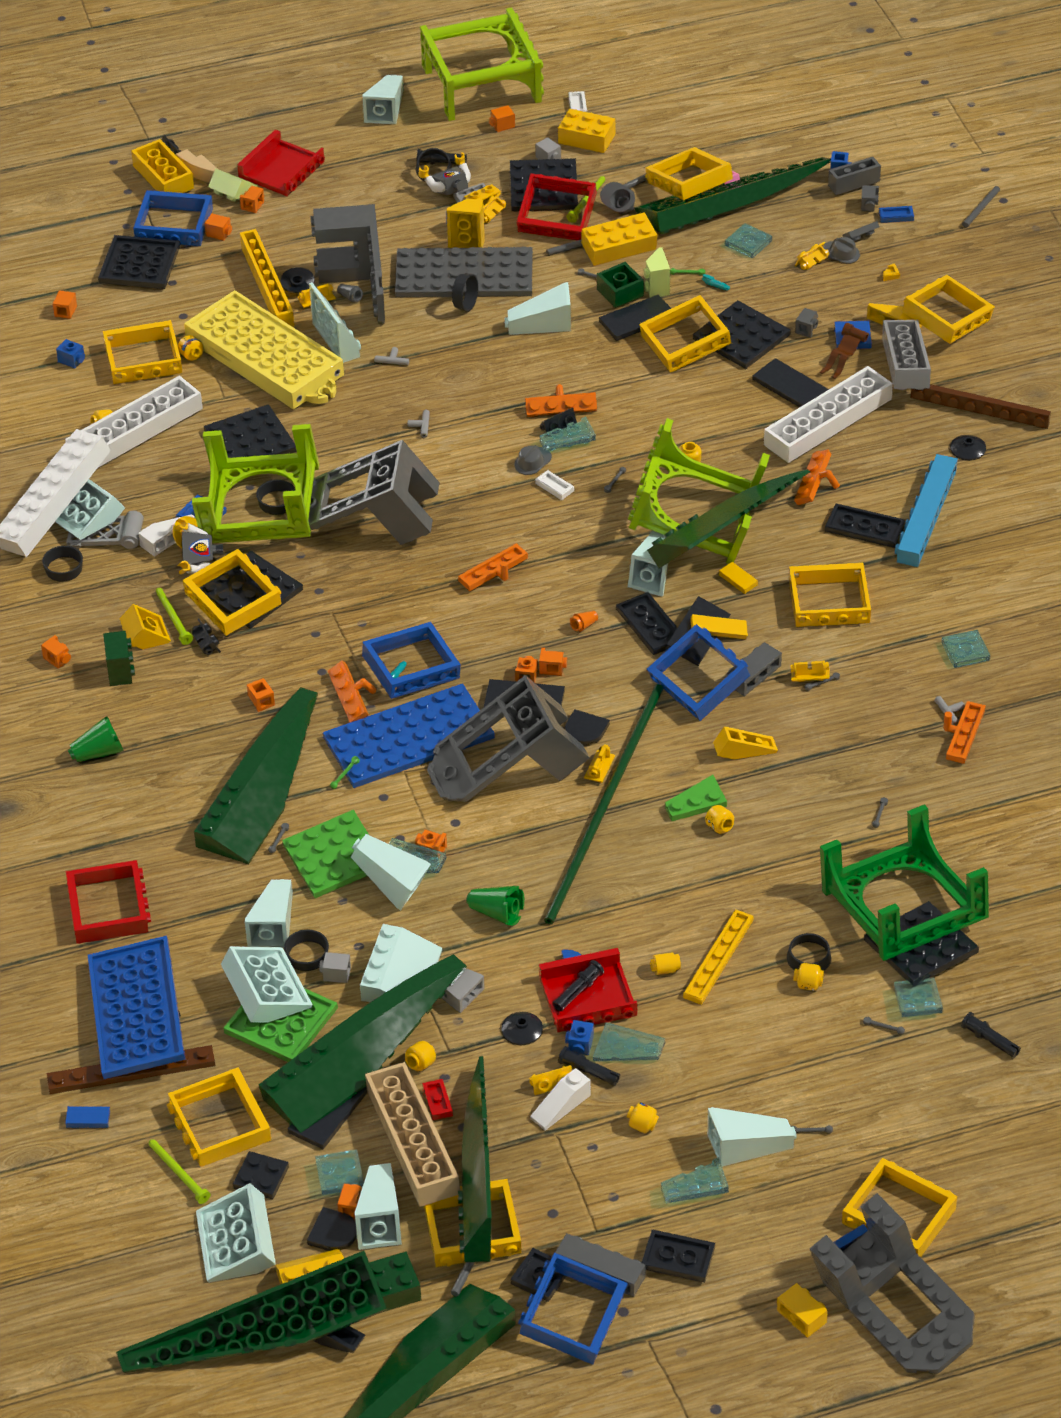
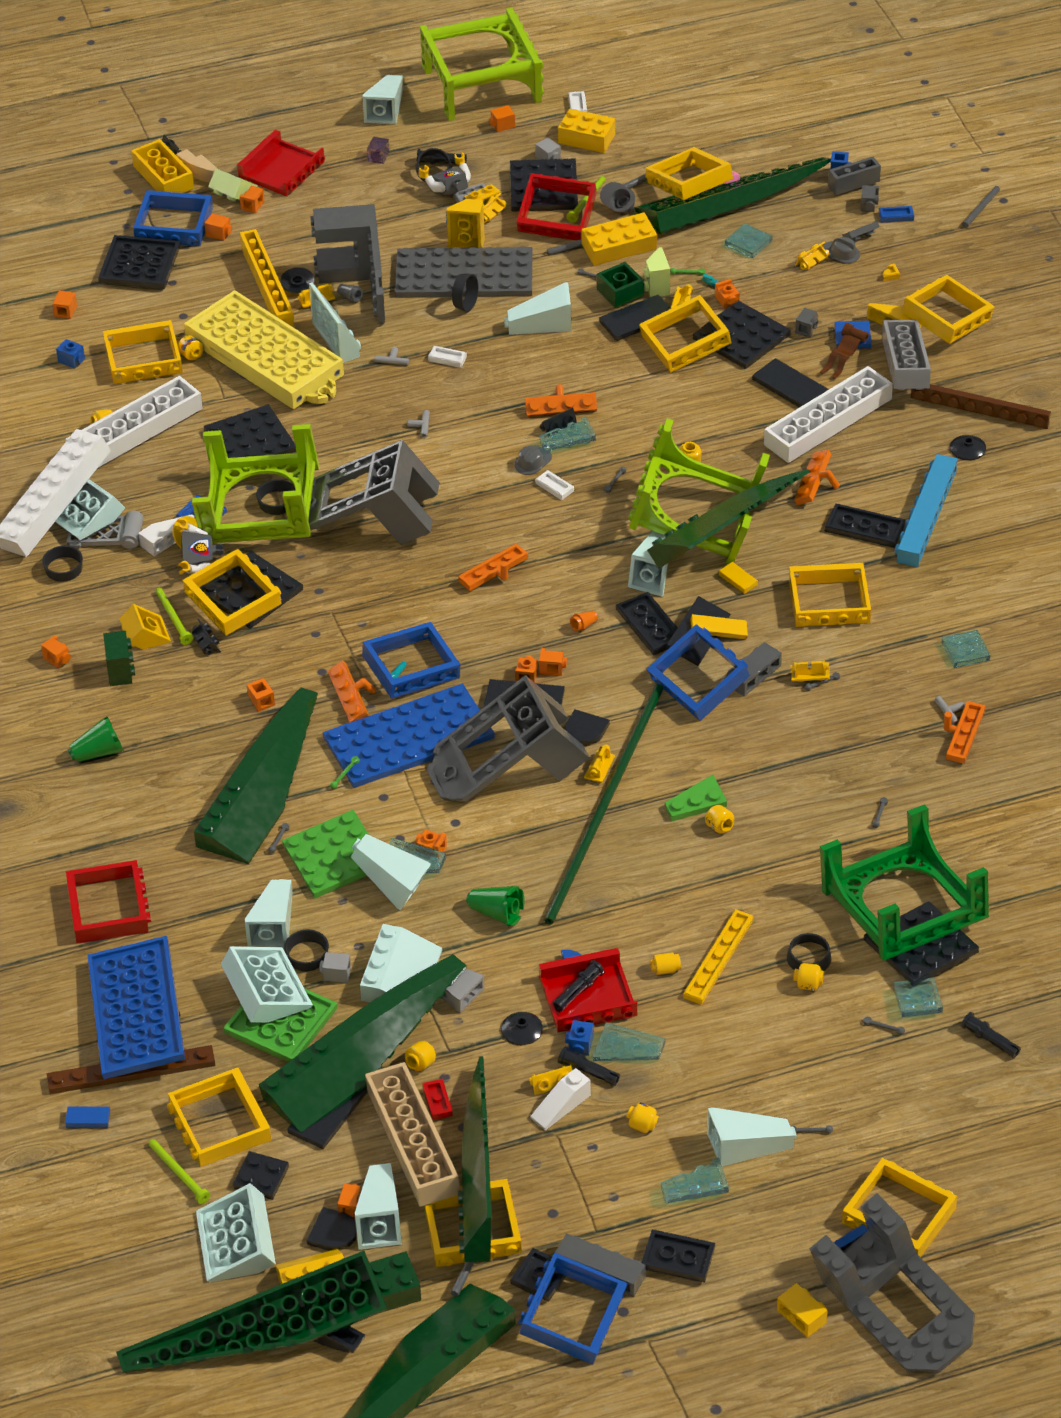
clear light blue plate [315,1149,364,1195] -> none
yellow slope [713,726,778,759] -> none
none -> brick [367,137,390,164]
none -> white tile [428,346,467,368]
none -> yellow hinge [670,284,693,309]
none -> orange brick [715,279,740,309]

